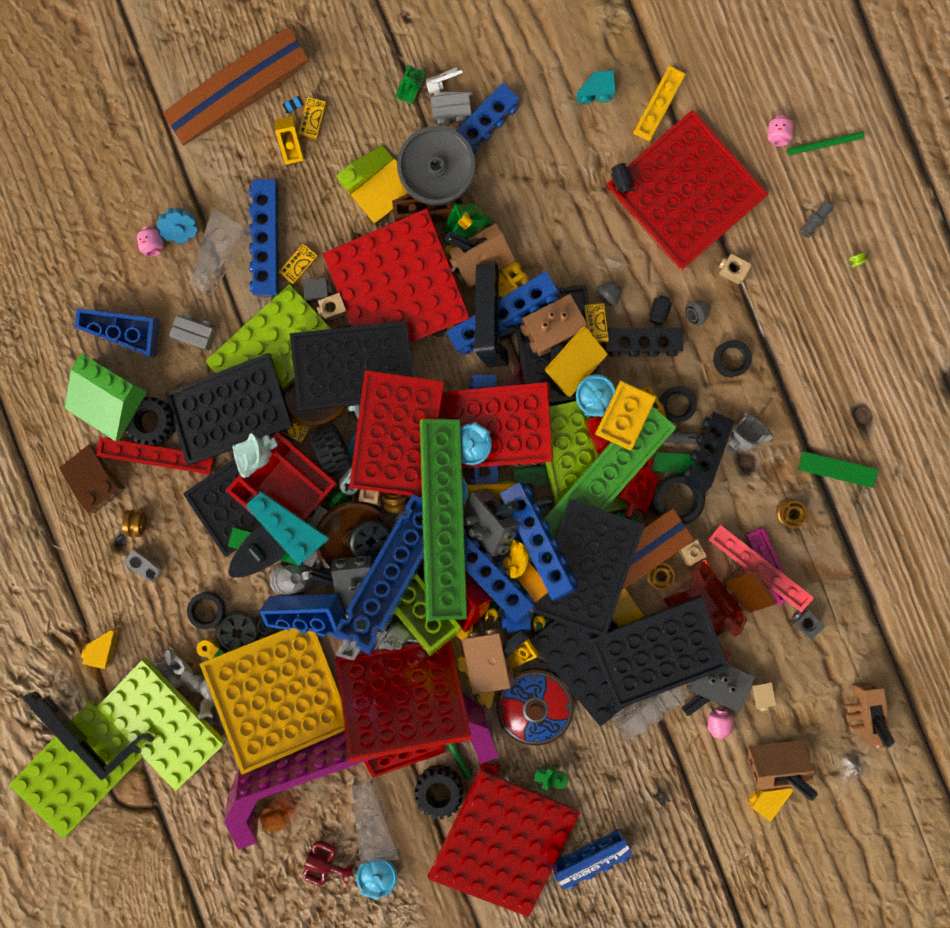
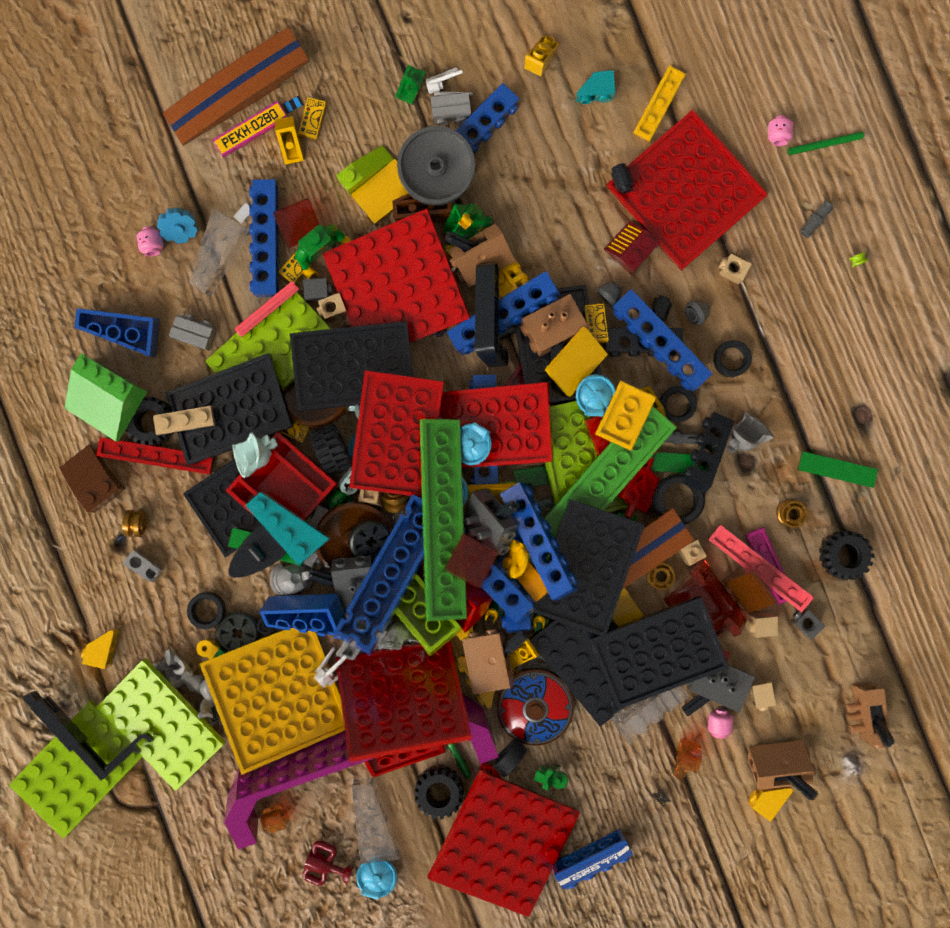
none -> tan plate [153,406,215,435]
none -> tile [213,101,287,158]
none -> white sticker [233,203,250,223]
none -> coral axle [235,281,299,337]
none -> clear red plate [273,198,319,248]
none -> green torso [295,224,352,279]
none -> white plant [314,647,347,688]
none -> clear red plate [444,534,498,588]
none -> black tyre [492,739,527,777]
none -> yellow slope [524,35,560,77]
none -> dark red slope [603,221,660,275]
none -> blue brick [612,289,713,391]
none -> clear orange beam [673,738,702,779]
none -> tan brick [746,612,778,638]
none -> black tyre [819,531,874,580]

